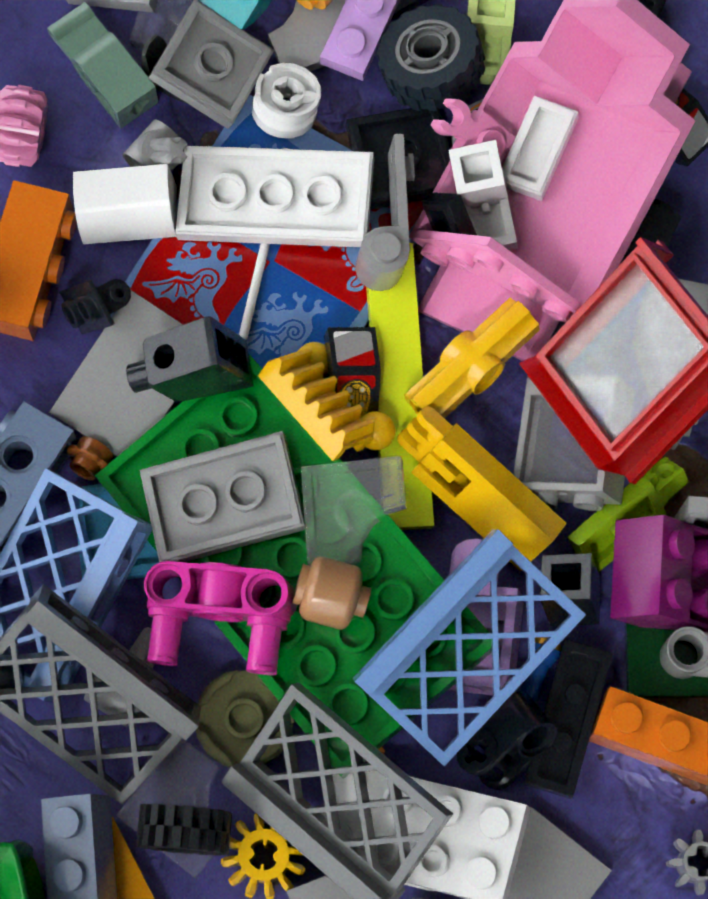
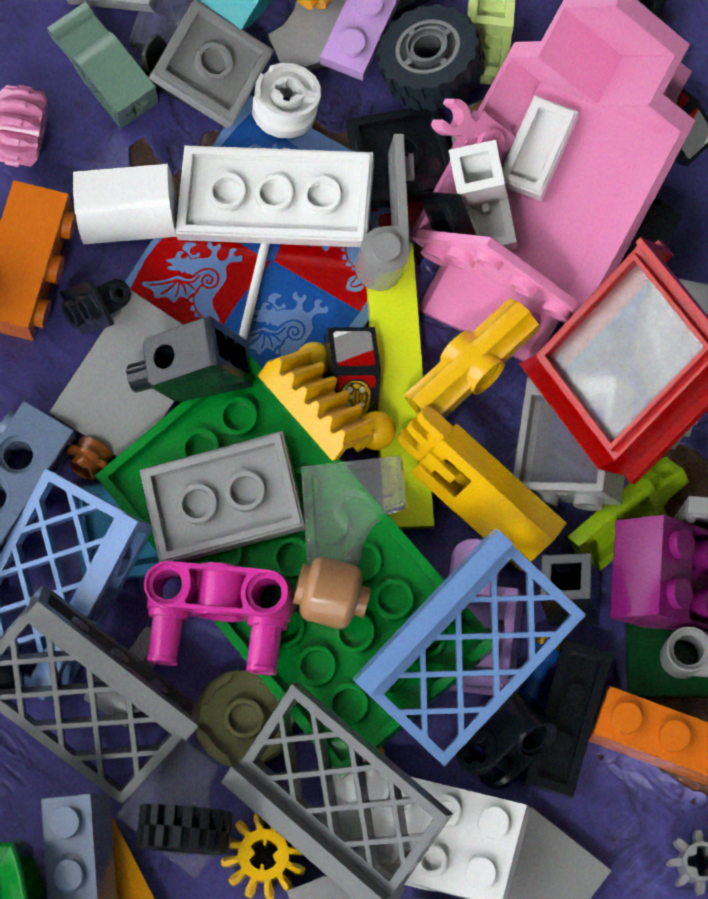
light grey axle [122,119,188,171] -> none

